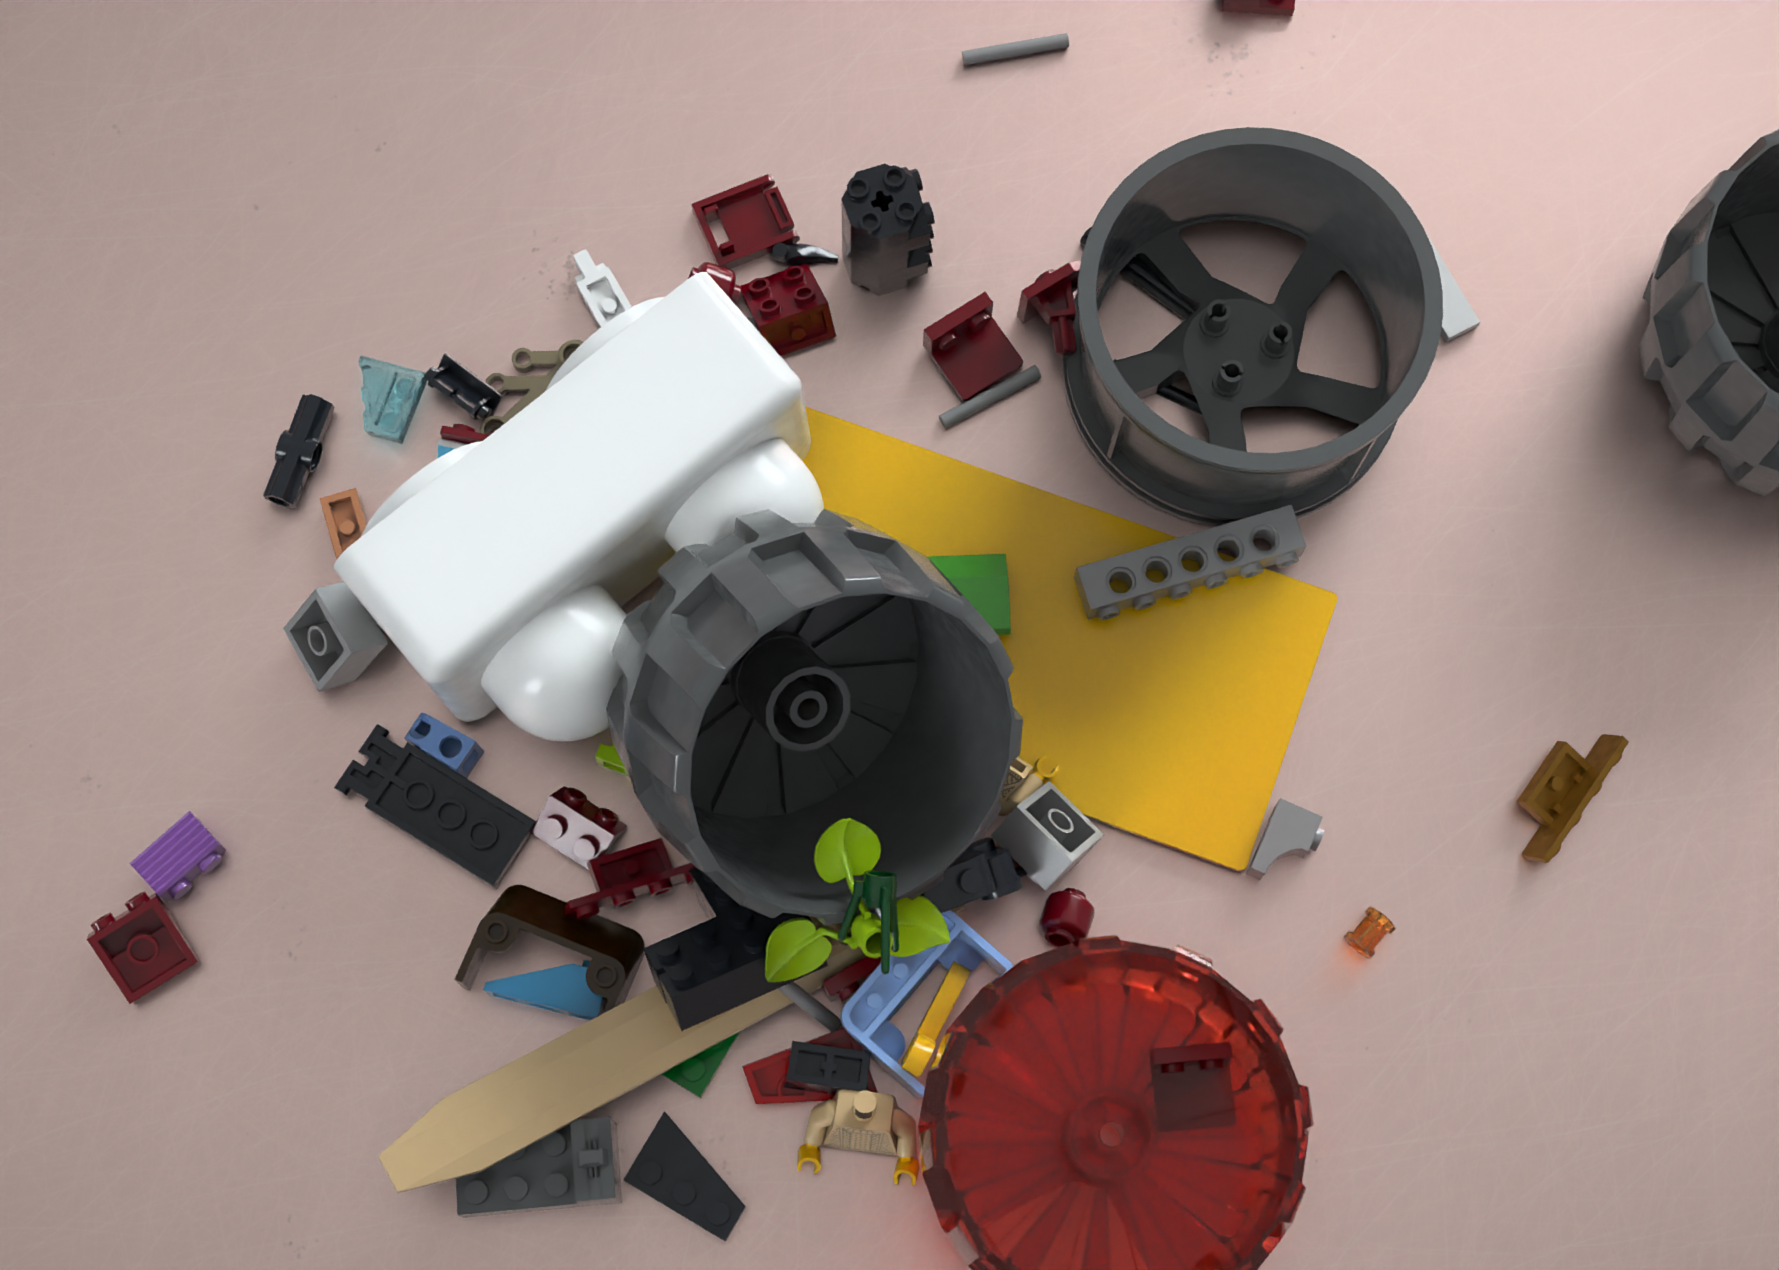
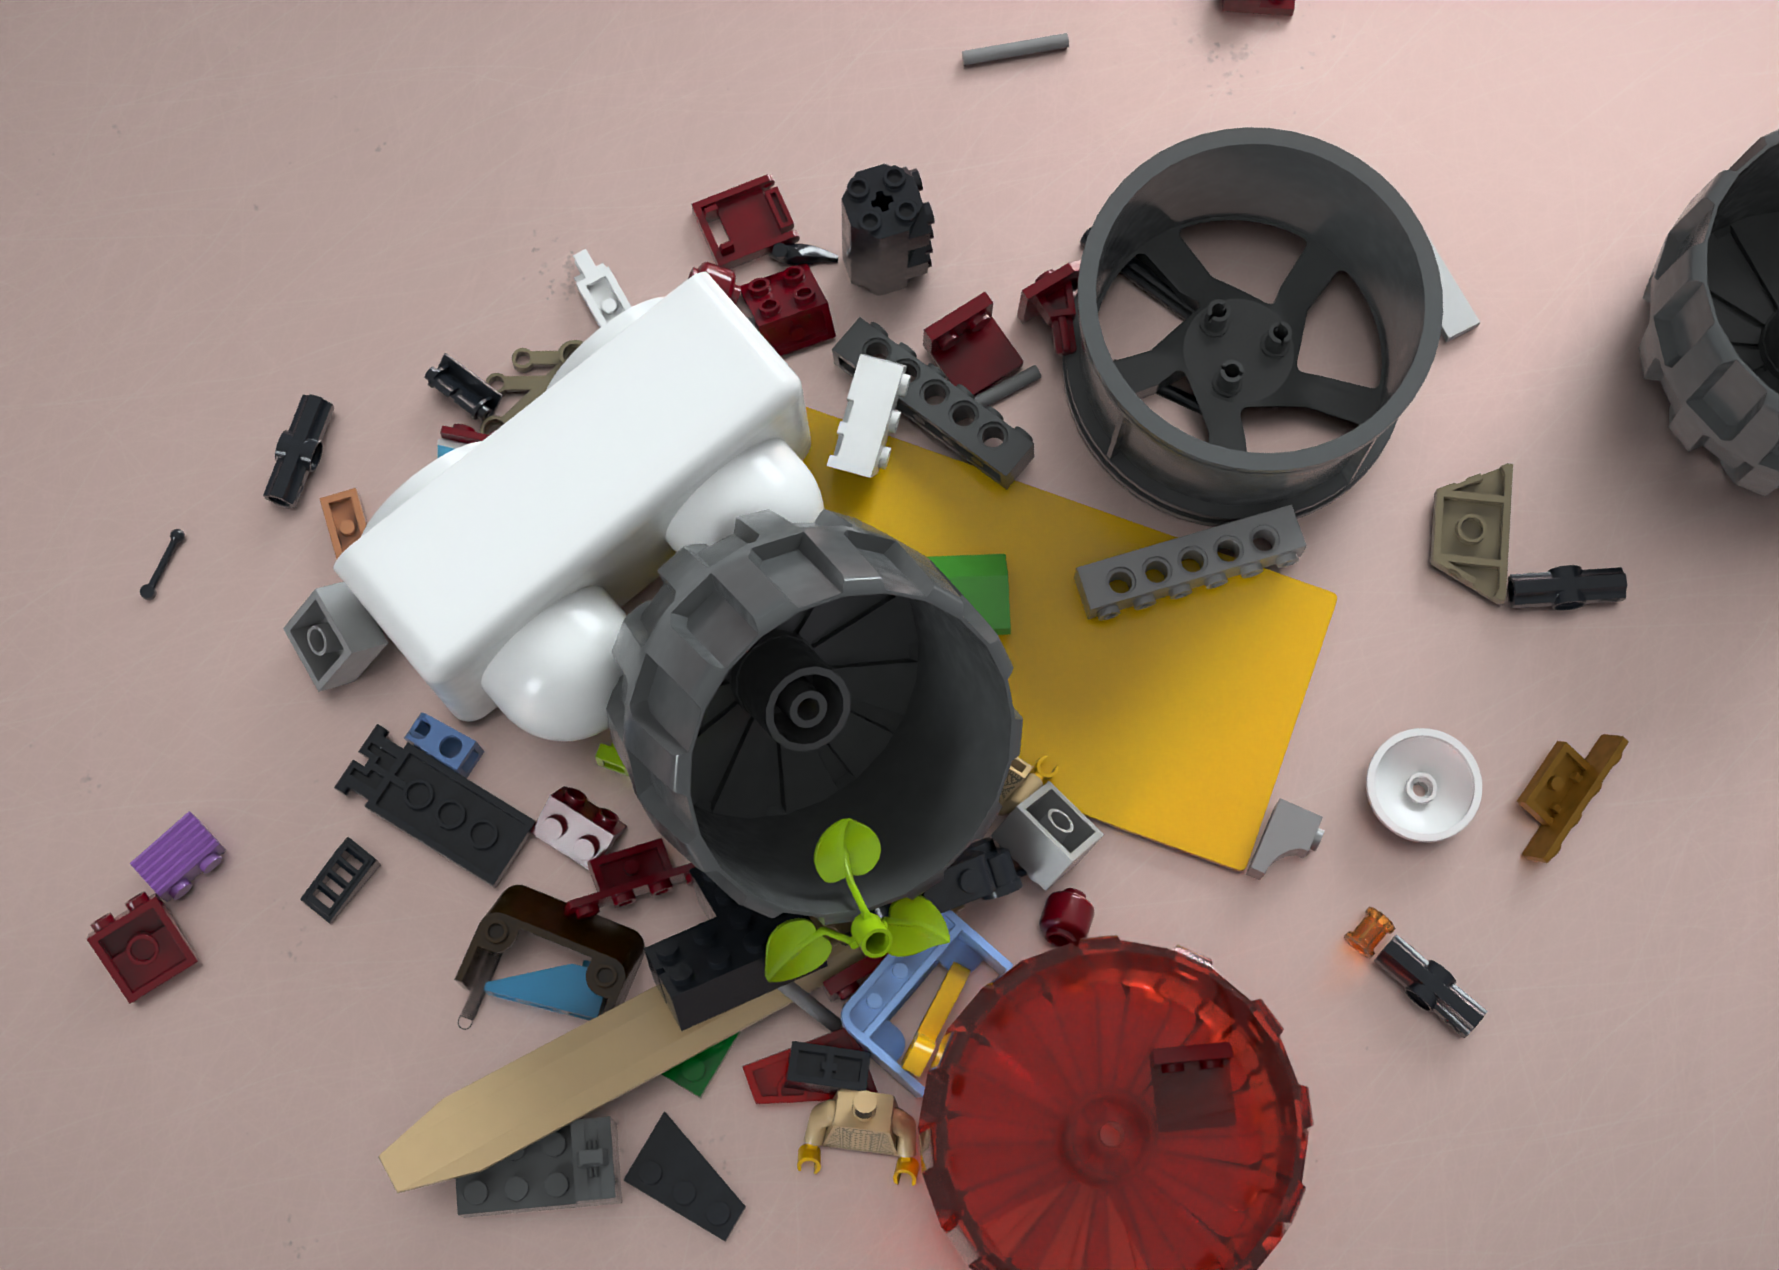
clear light blue wing [359,356,428,444] -> none
dark green plant [837,870,899,974] -> none
none -> black hinge [140,529,185,600]
none -> black slope [300,837,381,924]
none -> black piece [458,951,504,1030]
none -> white wedge [827,354,911,478]
none -> dark grey brick [832,317,1034,490]
none -> white dish [1366,728,1482,843]
none -> black piece [1374,934,1488,1038]
none -> dark tan wing [1430,463,1513,605]
none -> black piece [1507,565,1627,610]

